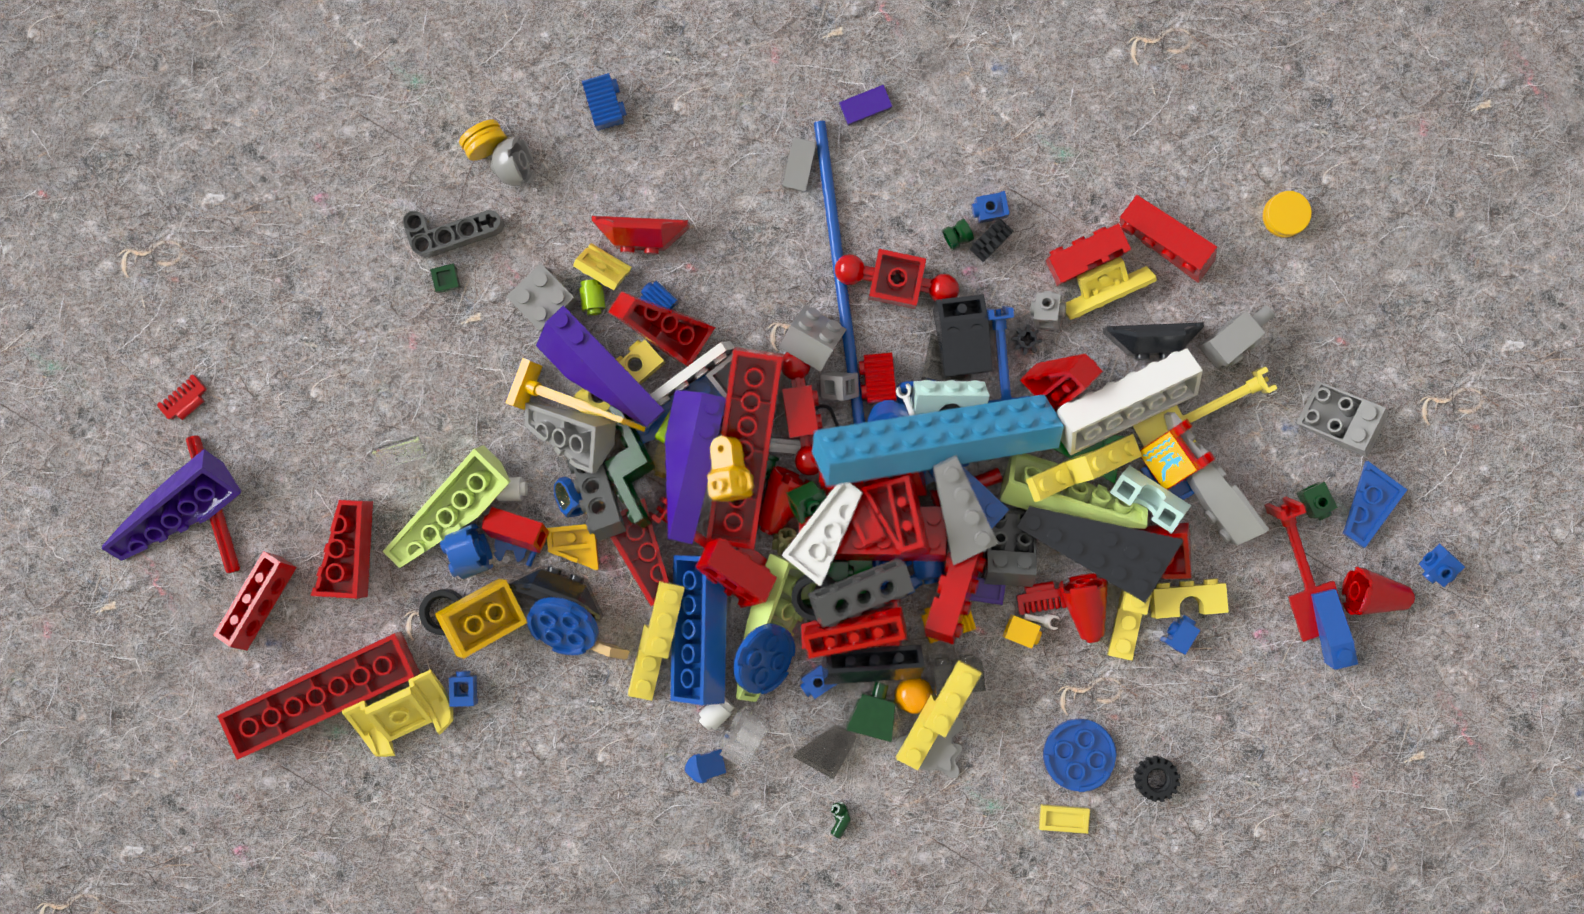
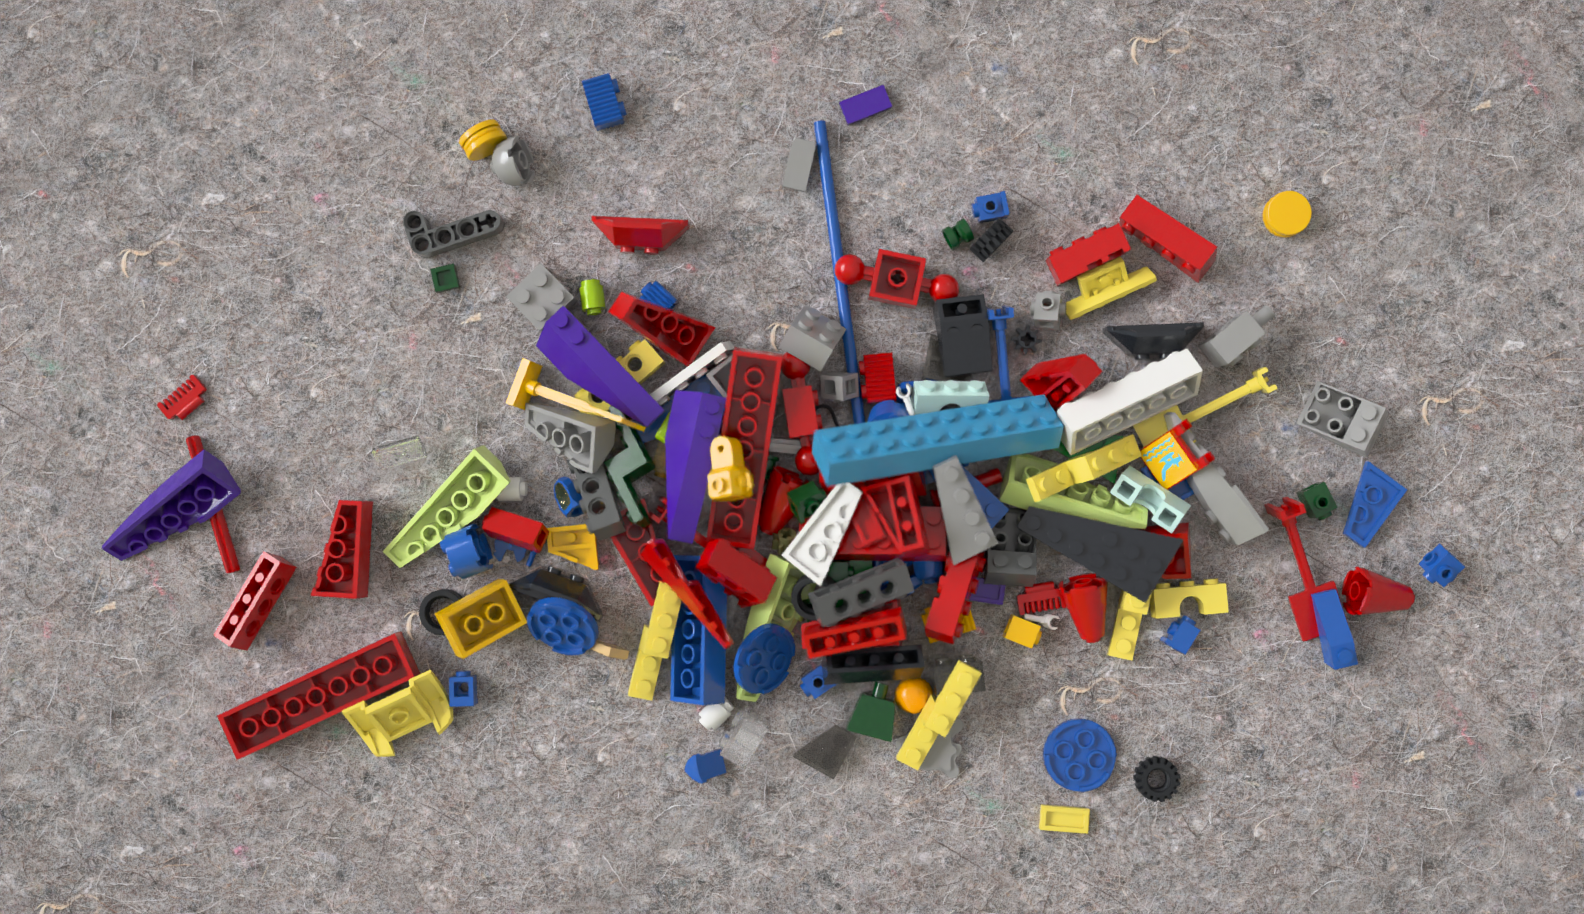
light yellow plate [573,243,632,290] -> none
dark green arm [830,802,851,839] -> none
none -> red wedge [641,539,734,649]

